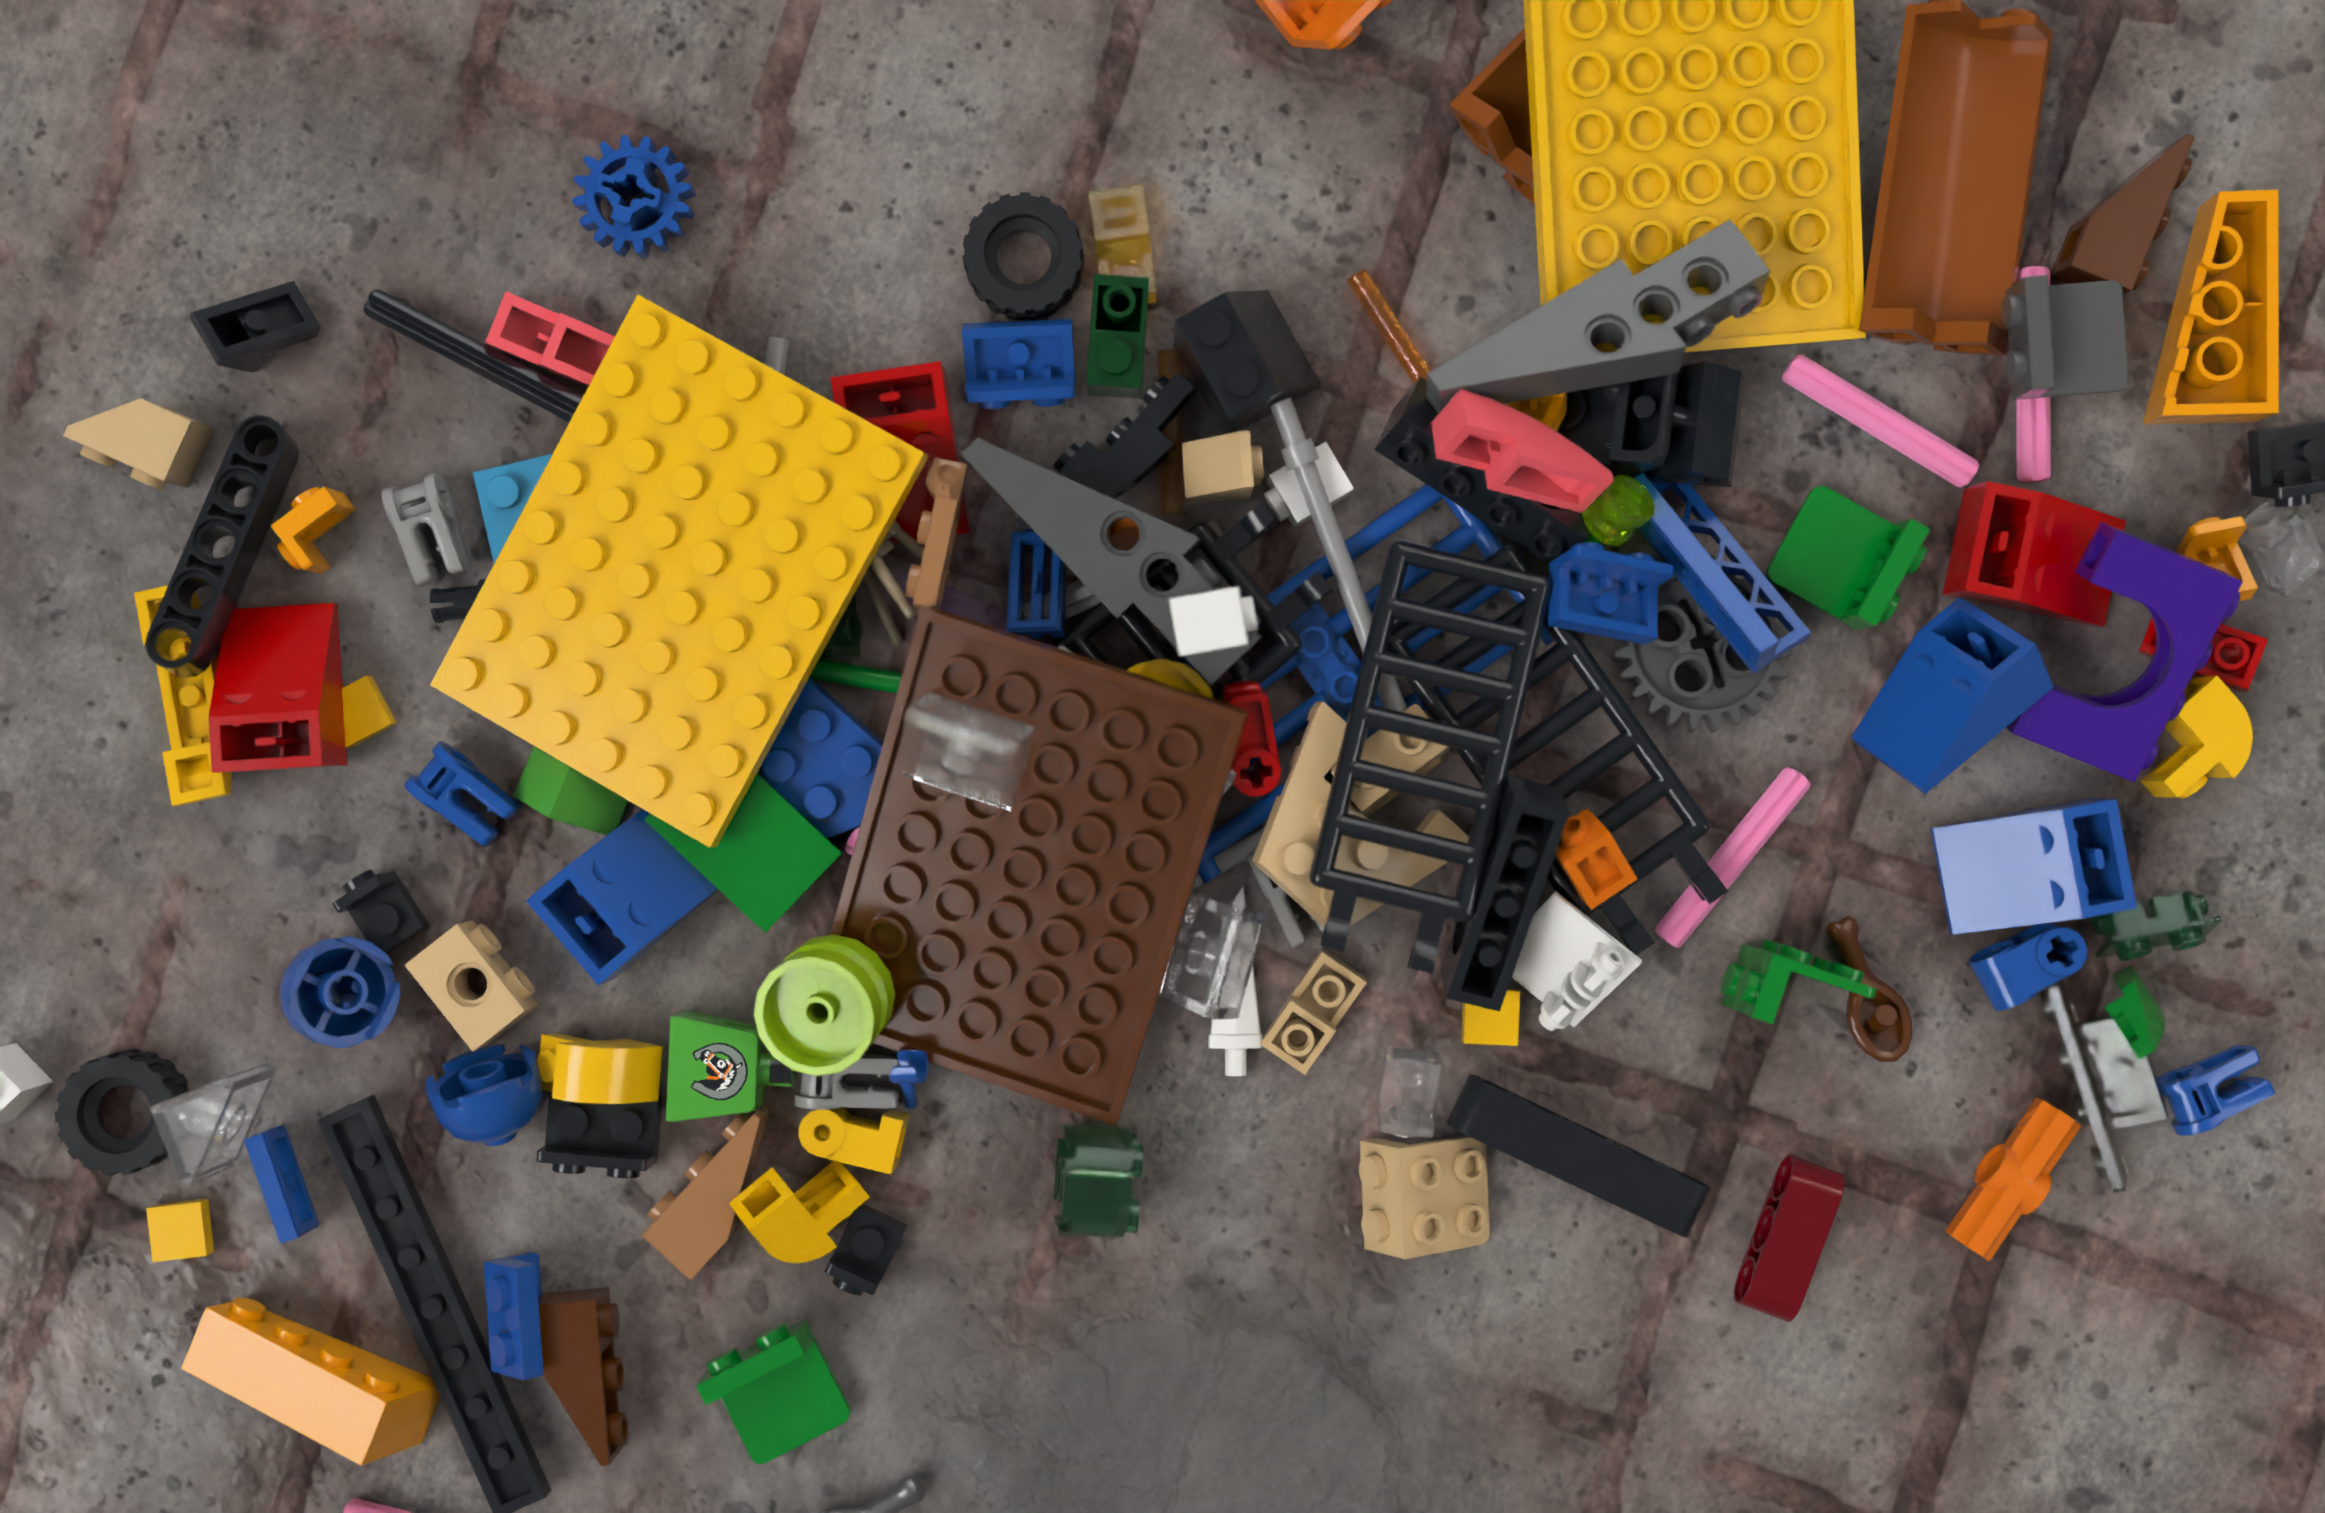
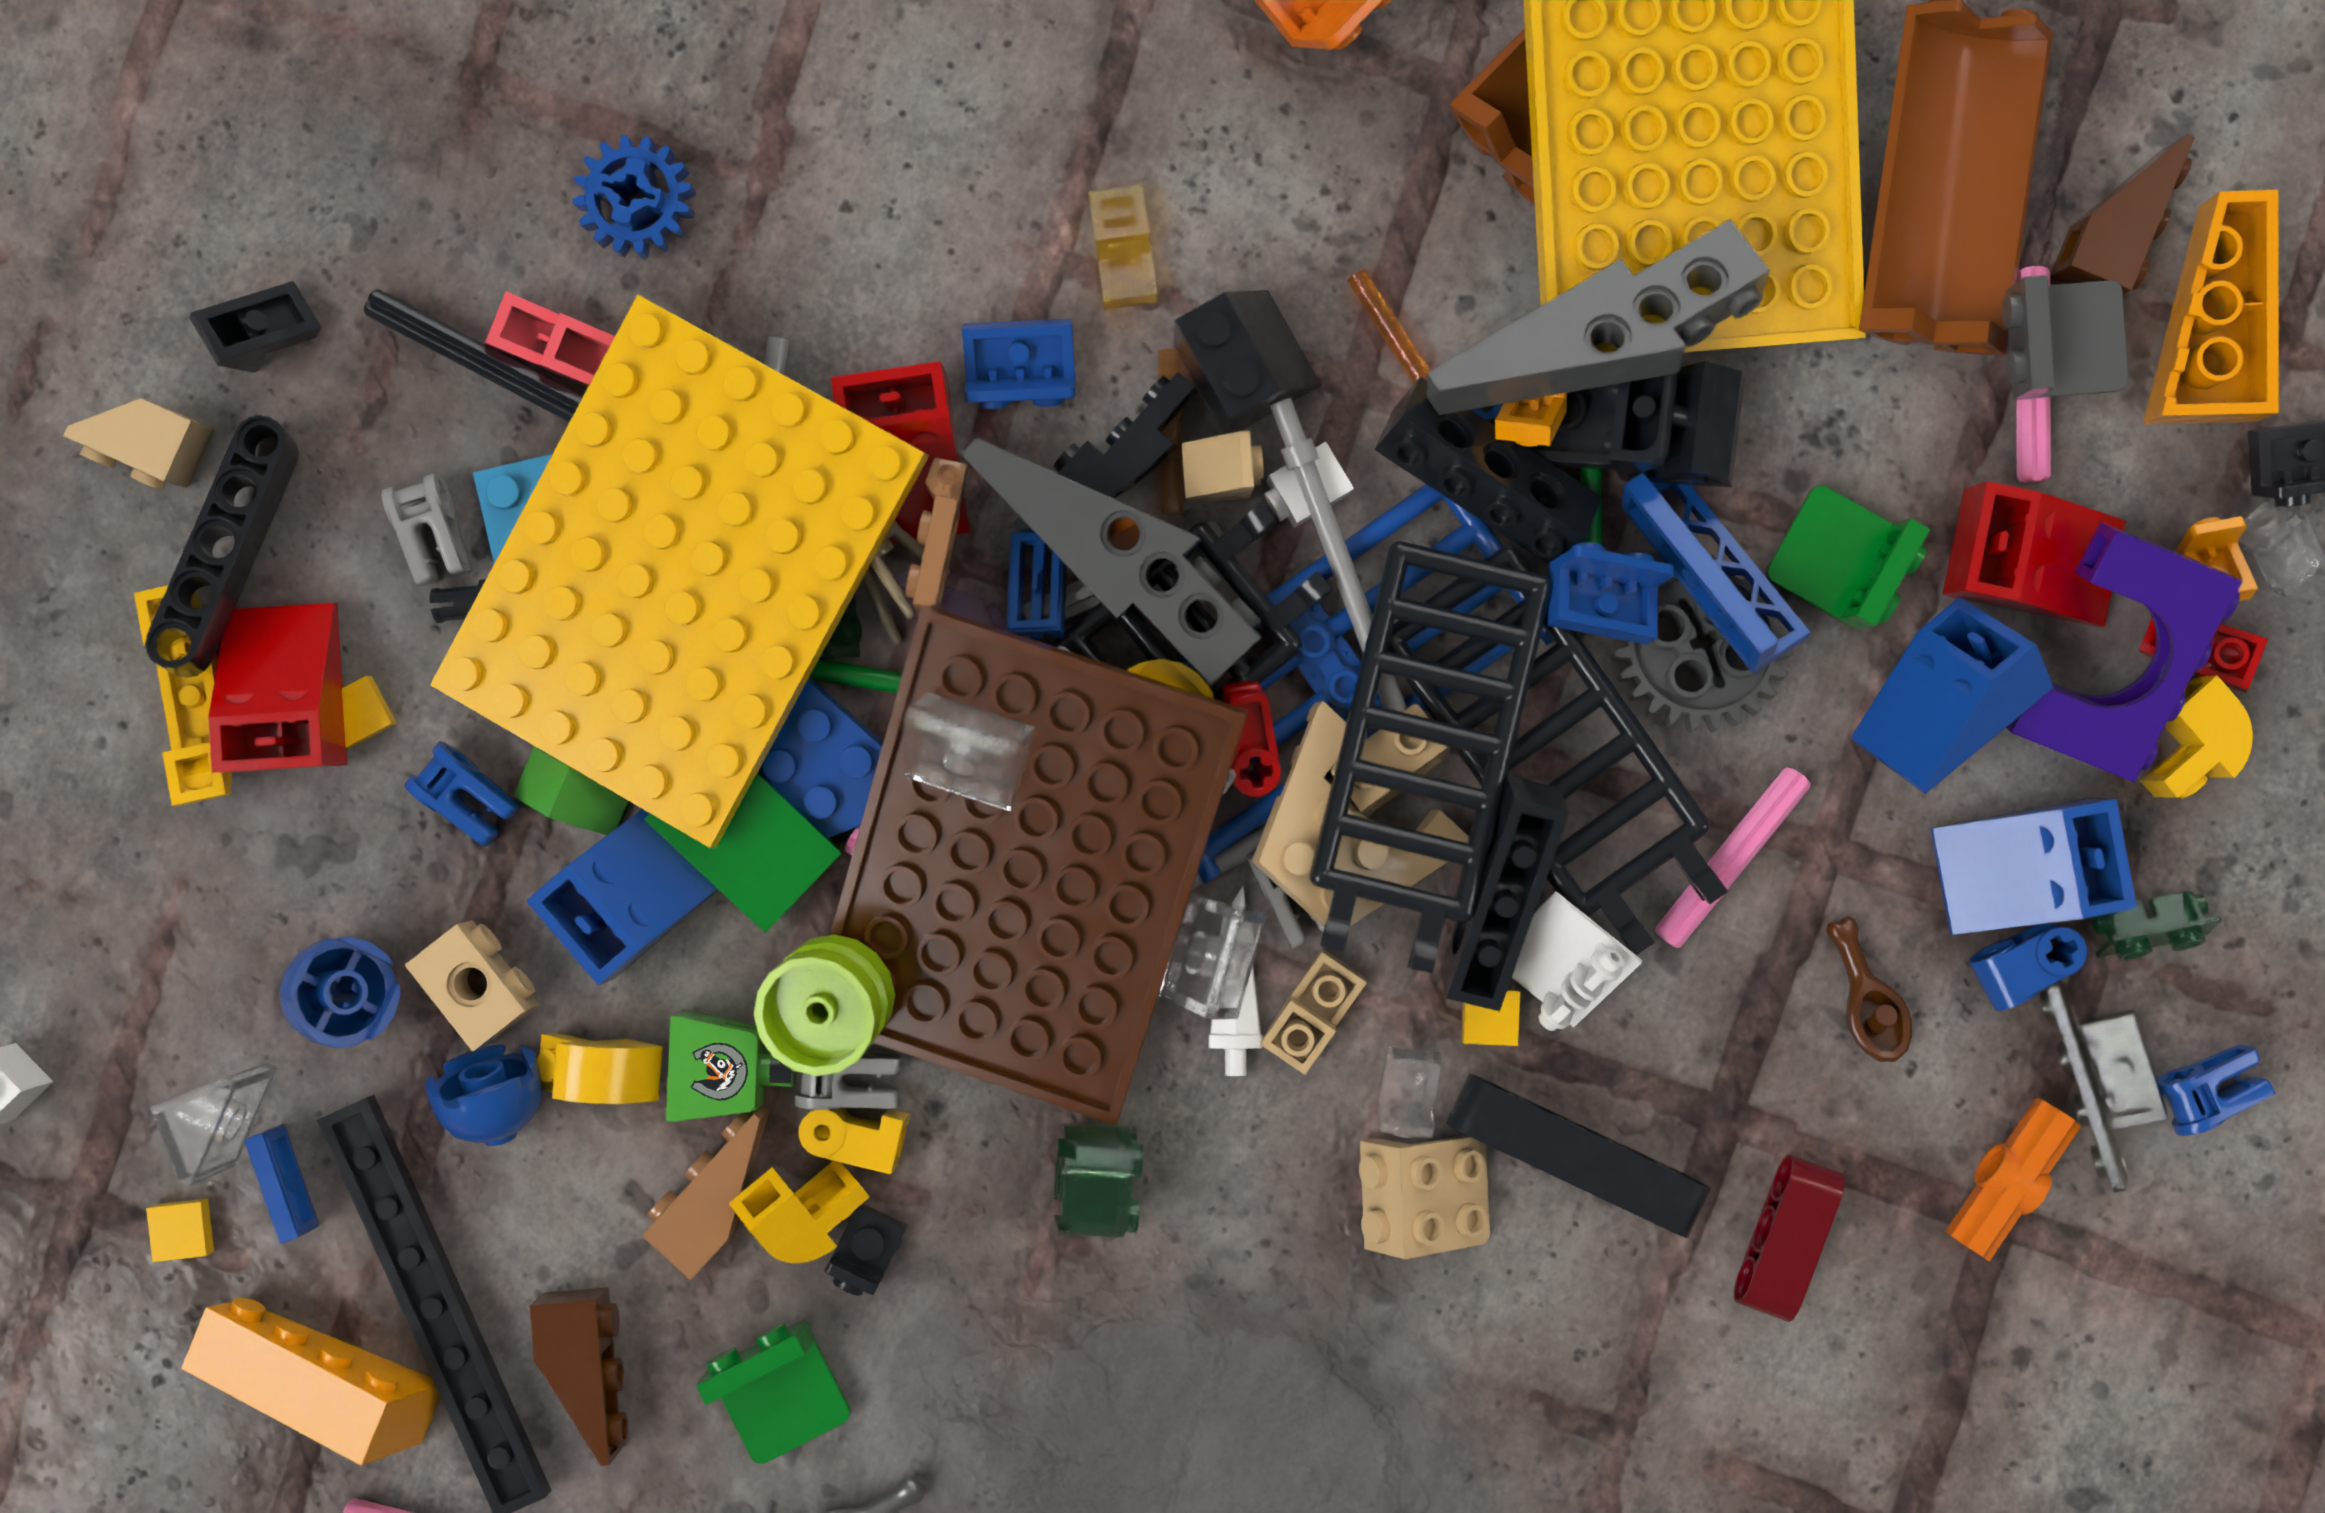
black tyre [55,1049,194,1176] -> none
light orange bracket [271,486,356,574] -> none
black bracket [332,870,430,954] -> none
blue bracket [484,1252,543,1380] -> none
black bracket [536,1092,663,1179] -> none
blue hand [889,1050,929,1109] -> none
black tyre [962,192,1084,321] -> none
dark green slope [1086,274,1149,399] -> none
white brick [1169,586,1258,656] -> none
coral slope [1431,389,1614,513] -> none
orange bracket [1554,809,1637,910] -> none
clear neon green wheel [1582,475,1655,546] -> none
green bracket [1721,939,1877,1024] -> none
bright pink axle [1782,354,1979,487] -> none
green slope [2104,965,2165,1059] -> none

